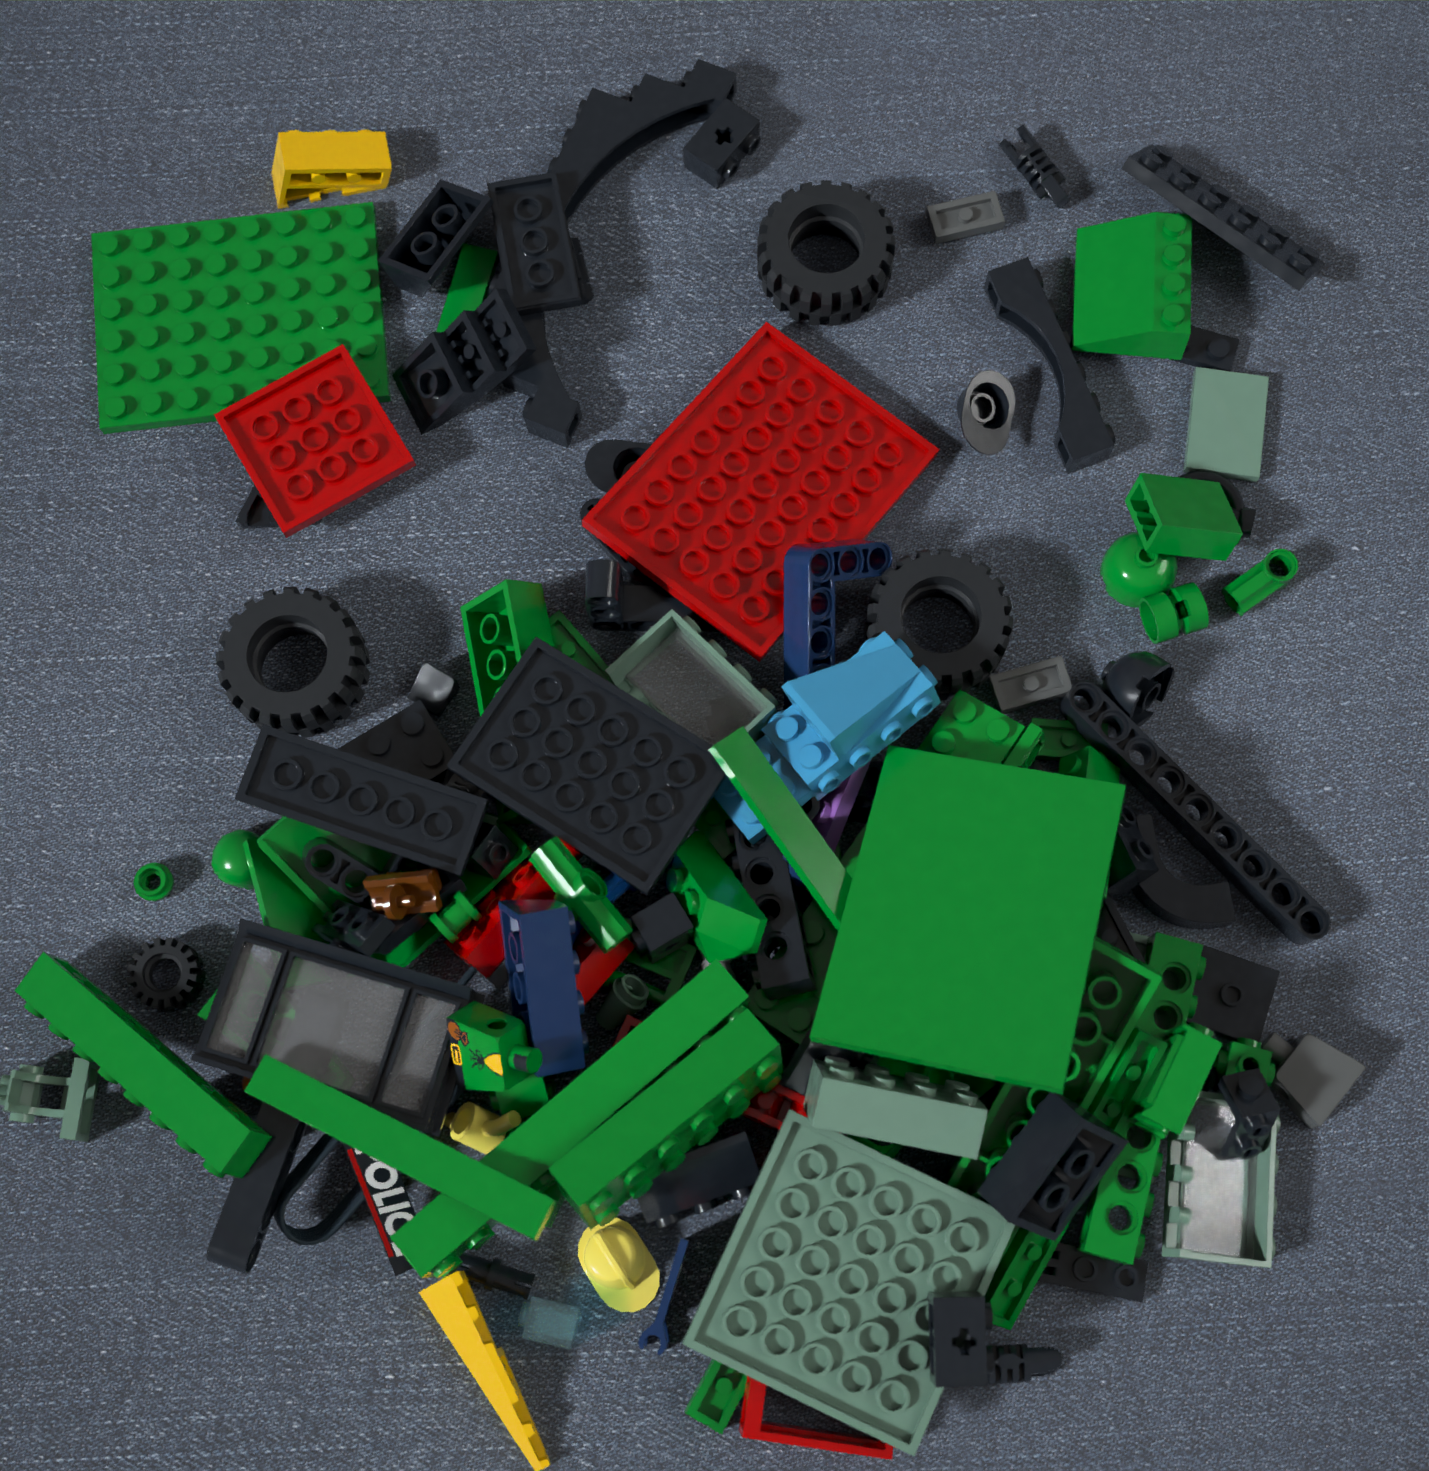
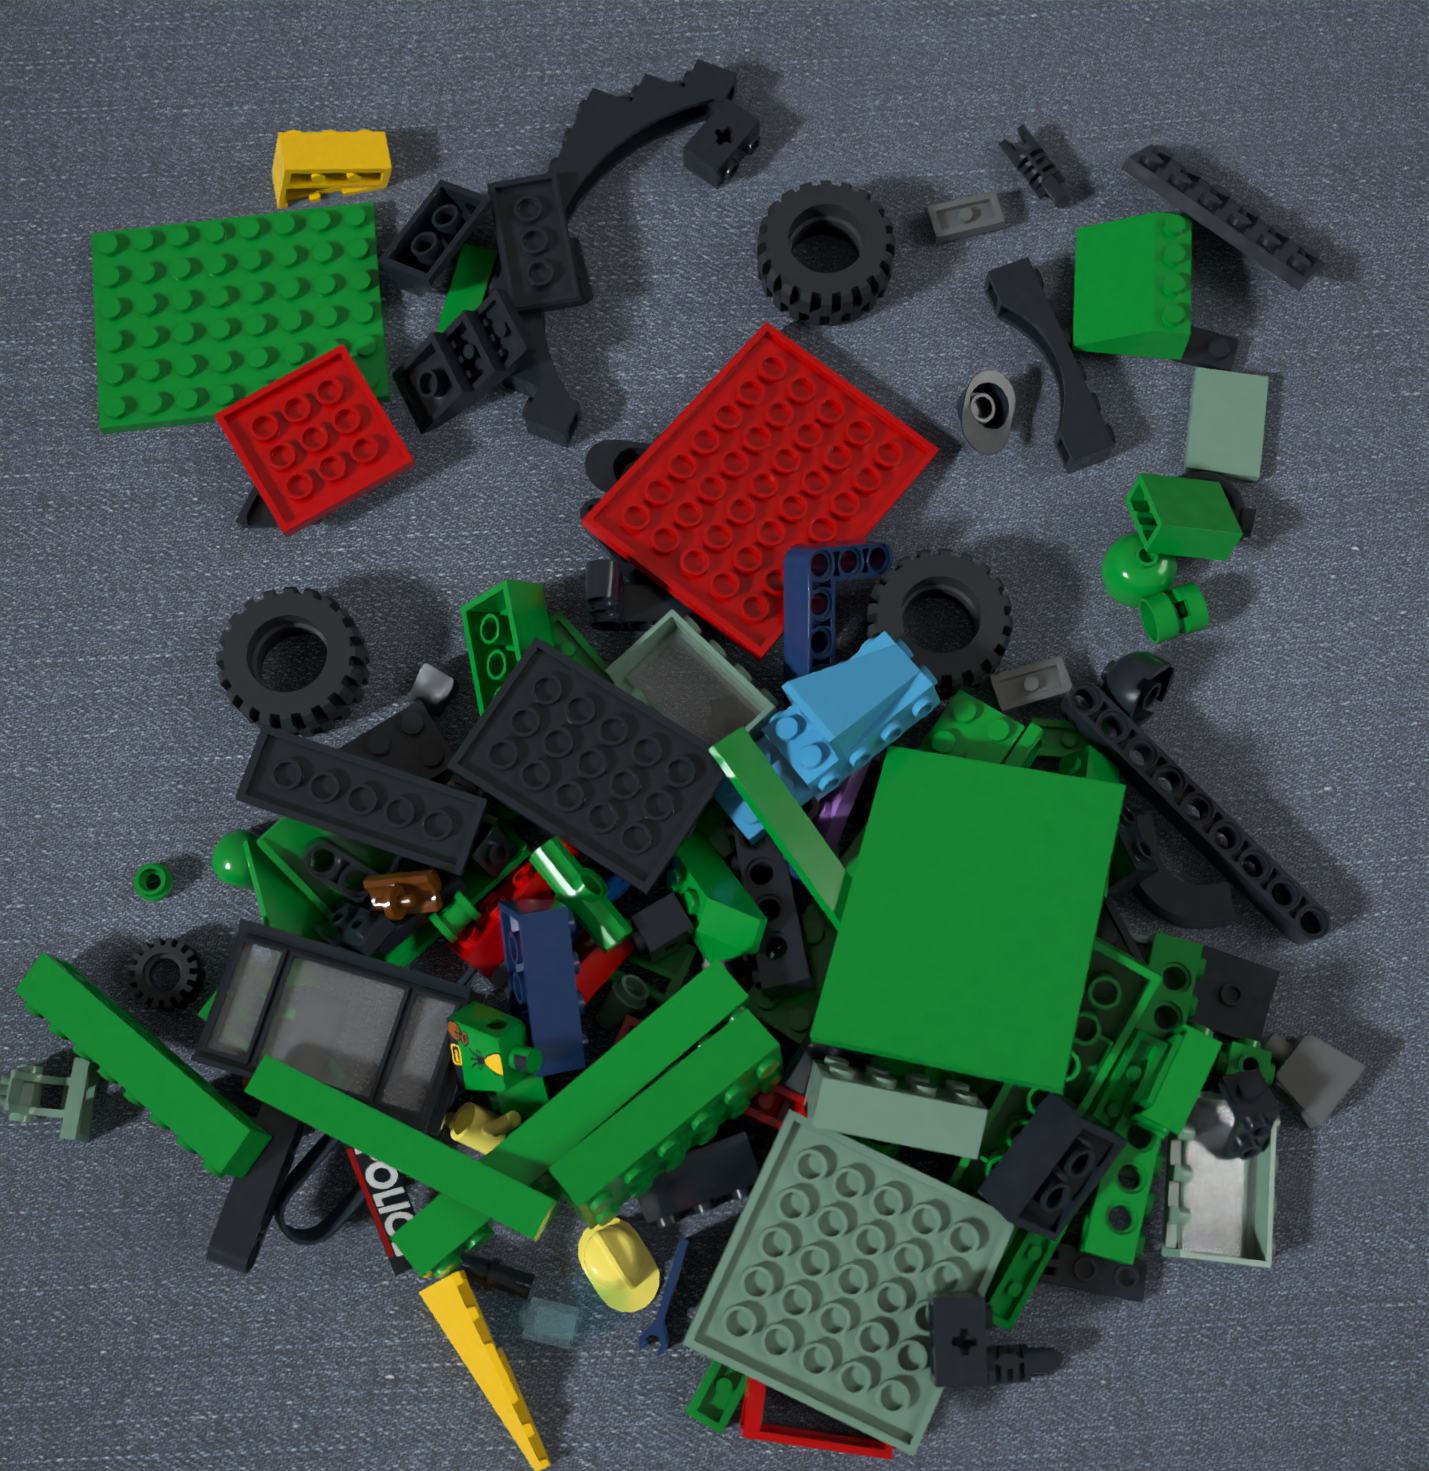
green piece [1221,549,1298,616] -> none

